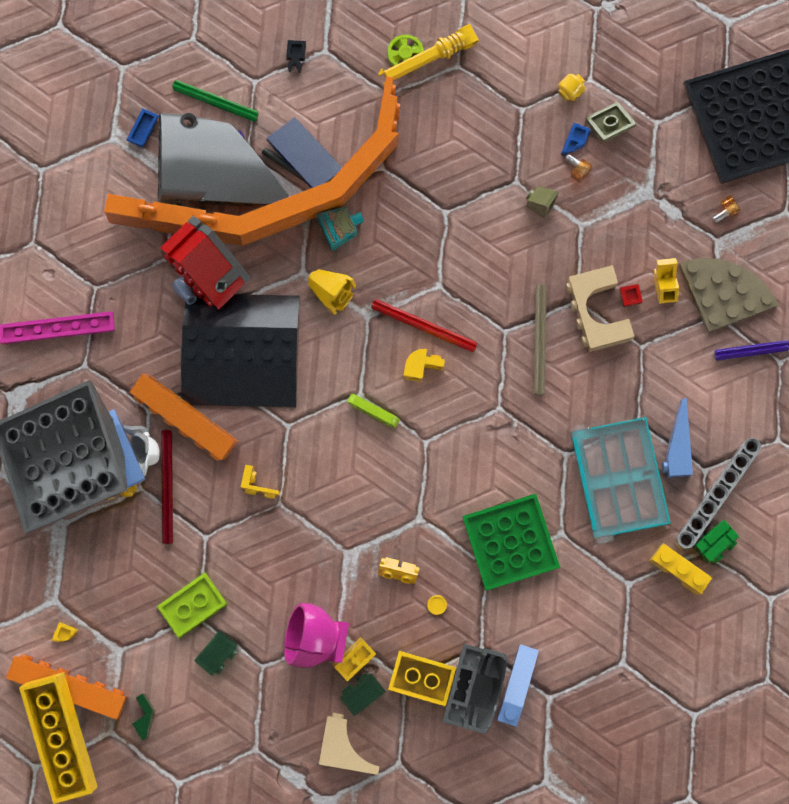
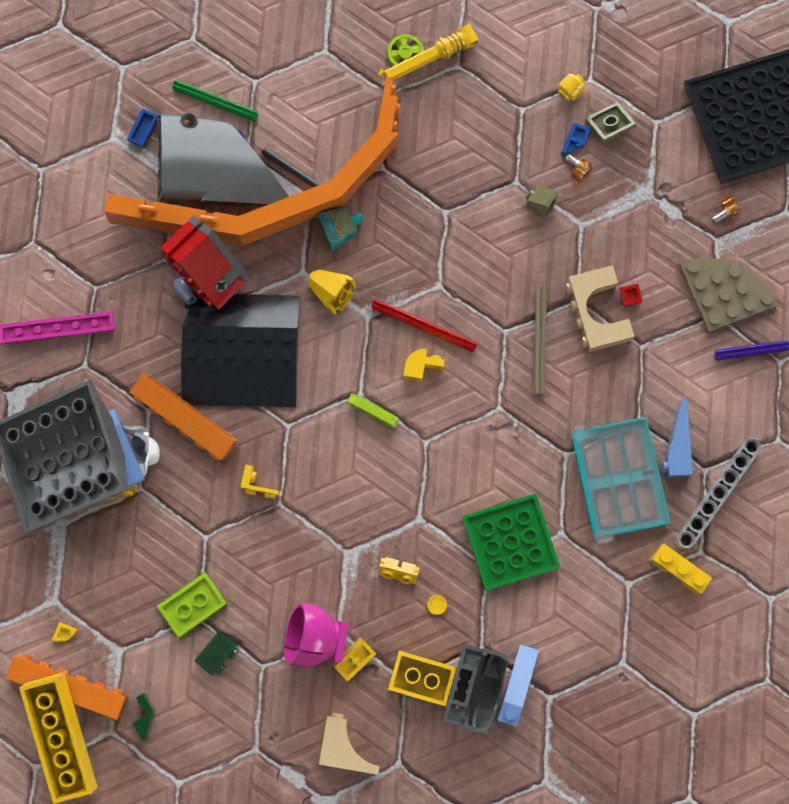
dark red axle [161,430,173,544] -> none
tile [266,117,342,188] -> none
black plate [286,40,306,73] -> none
clear green brick [340,672,386,716] -> none
yellow brick [654,258,679,304] -> none
green brick [692,519,739,564] -> none

